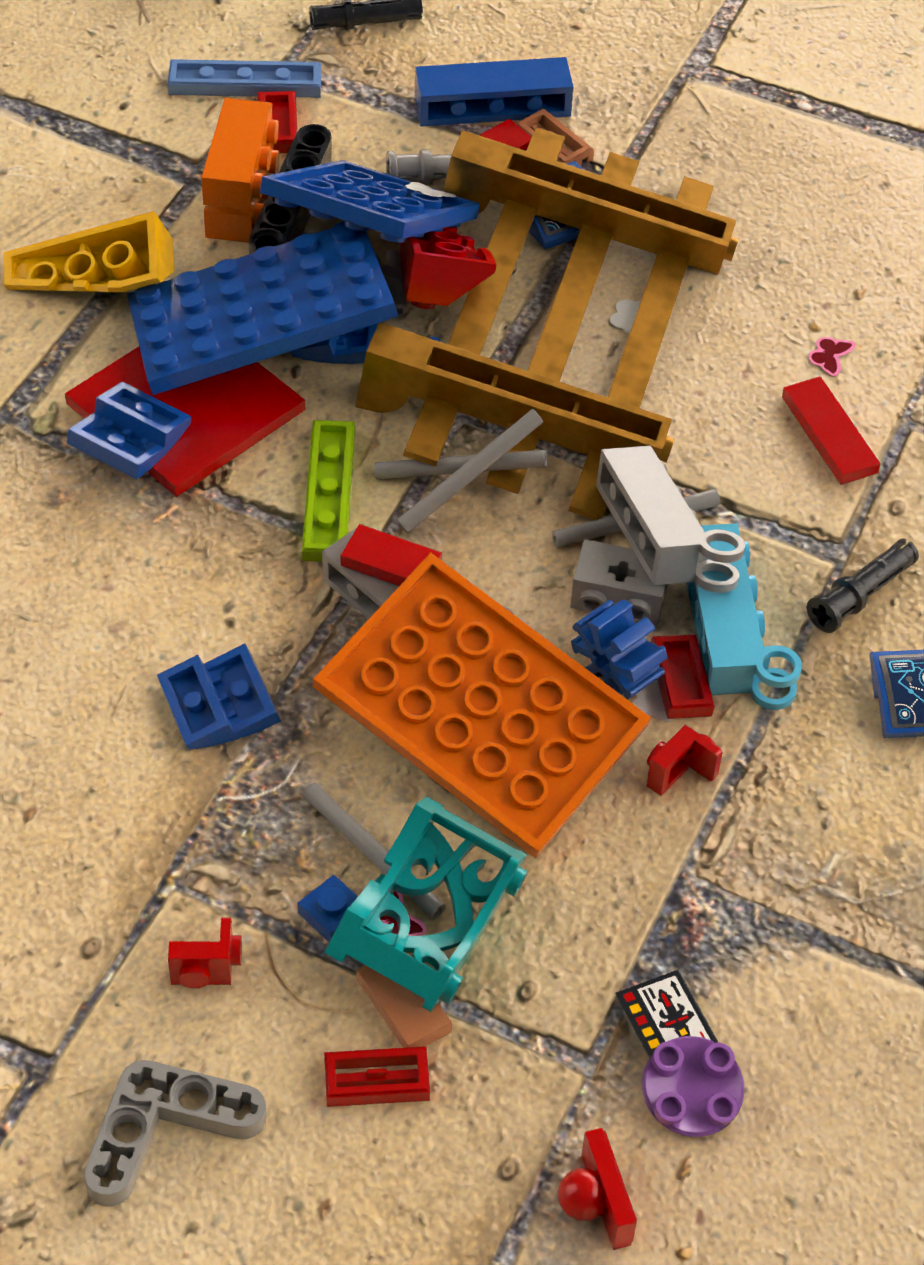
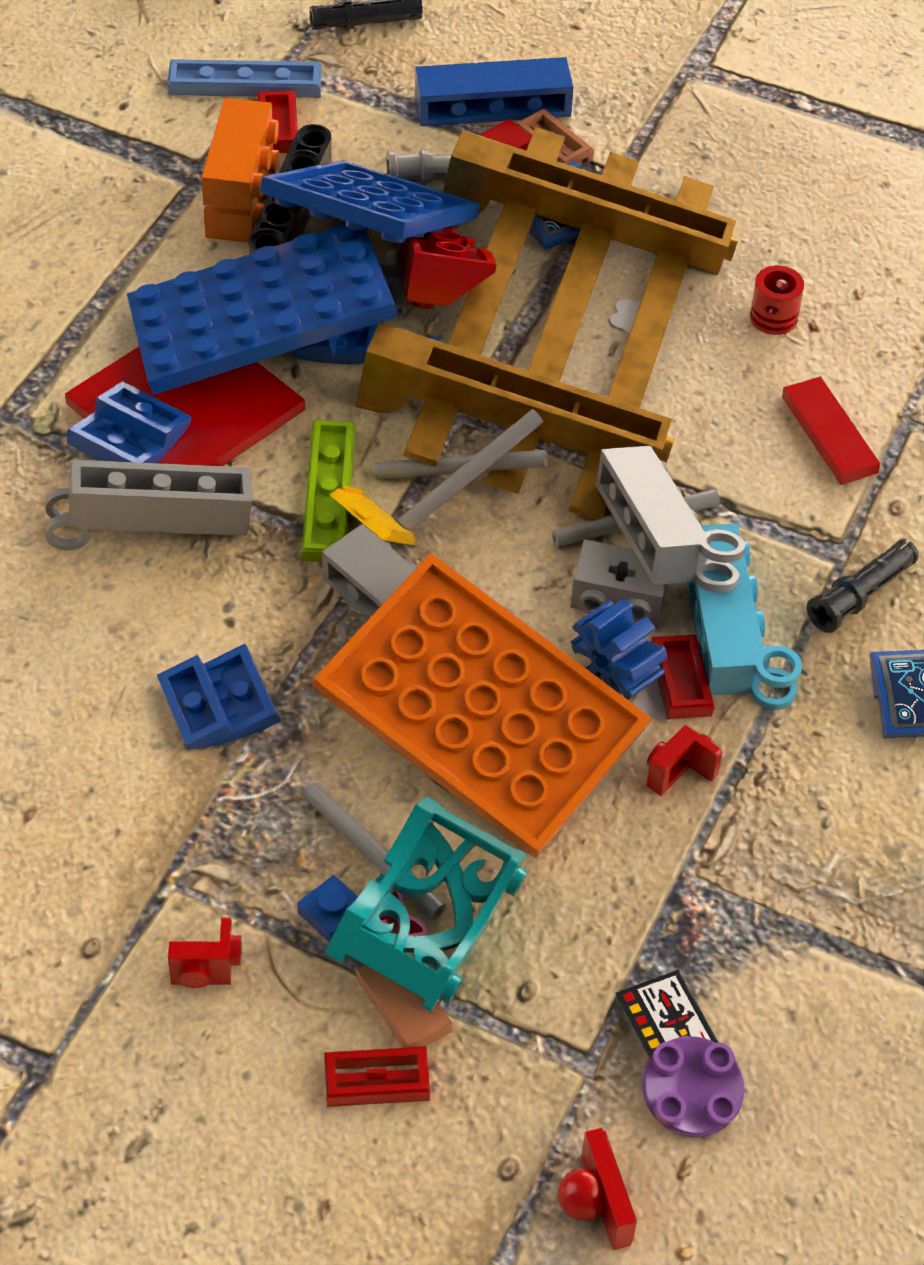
yellow wedge [4,211,175,292] -> none
light grey beam [84,1060,267,1207] -> none
red tile [340,524,442,586] -> none
white sticker [405,182,456,197] -> none
dark red sticker [809,337,855,376] -> none
none -> light grey hinge [45,460,253,550]
none -> yellow piece [329,485,415,545]
none -> red piece [750,265,805,335]

